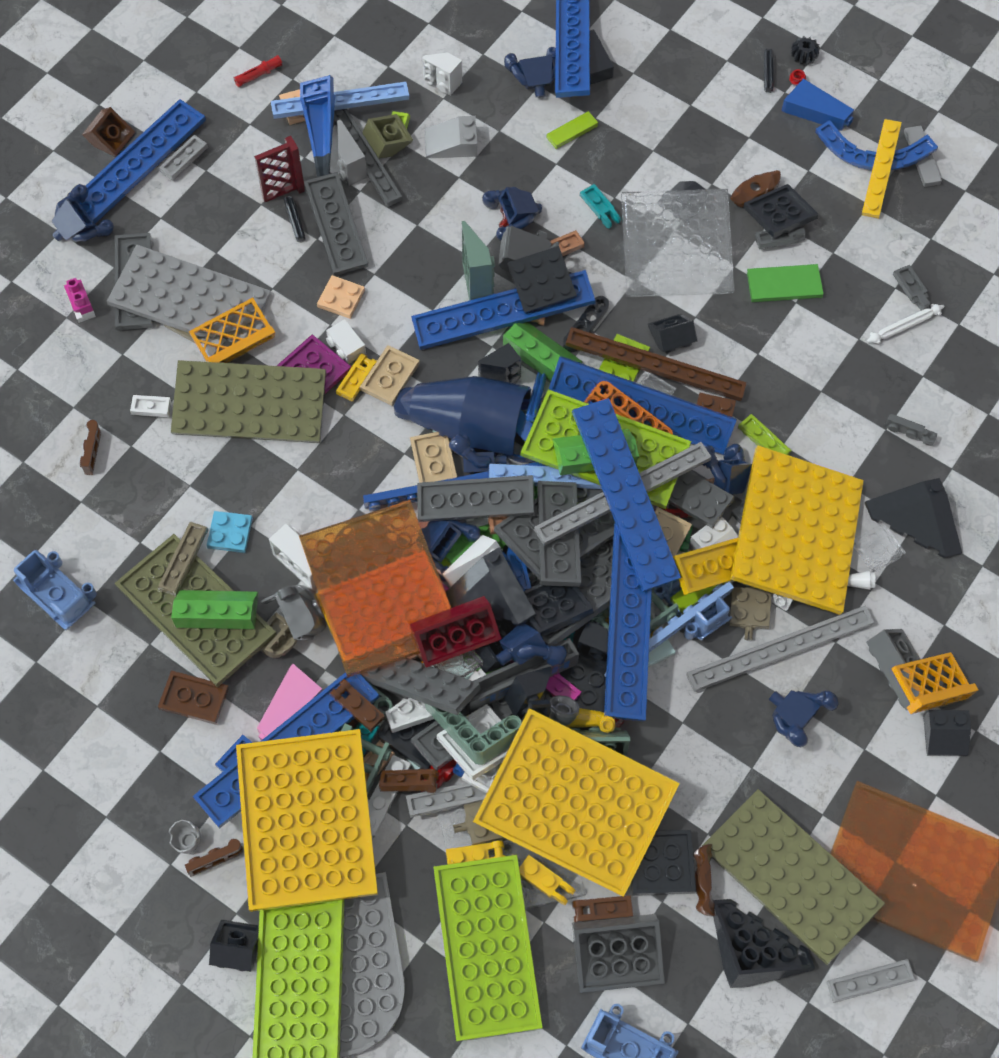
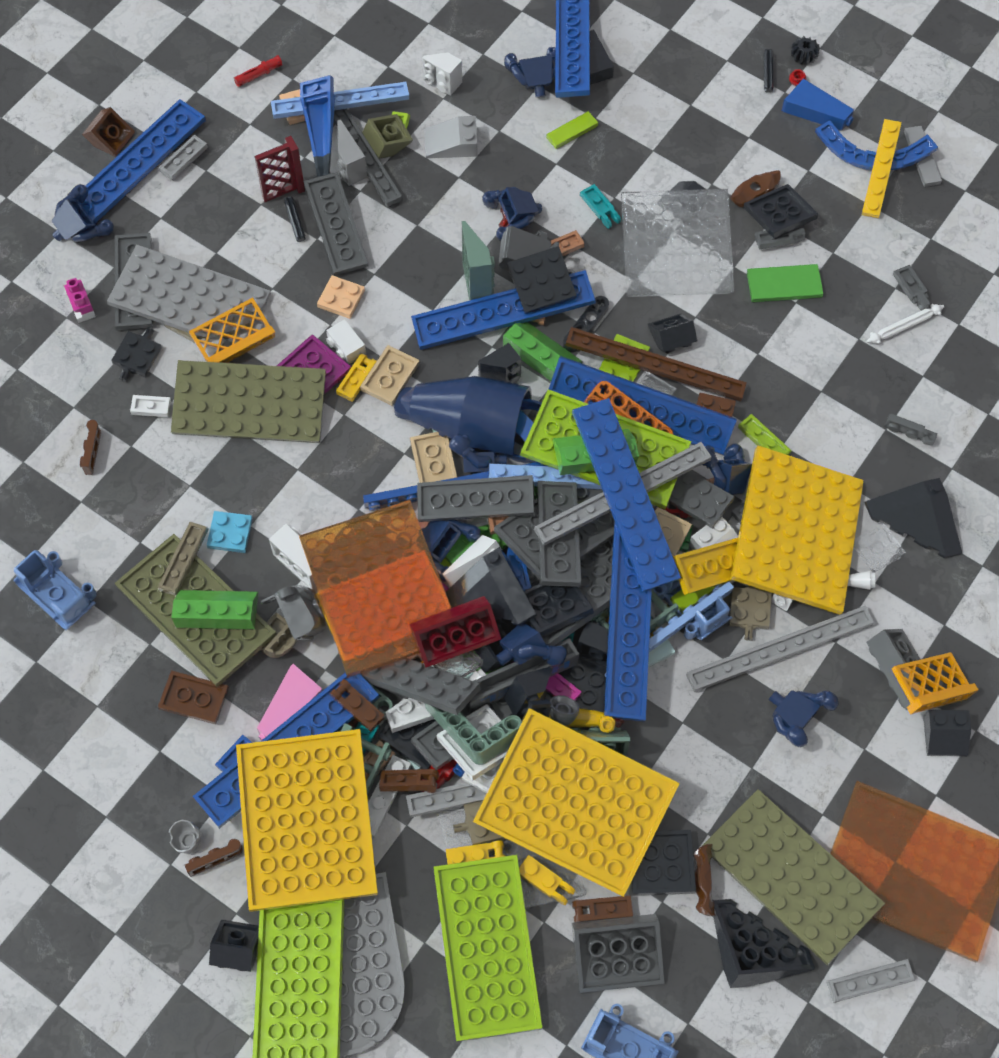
blue axle [526,373,546,422] -> none
none -> black plate [111,327,162,382]

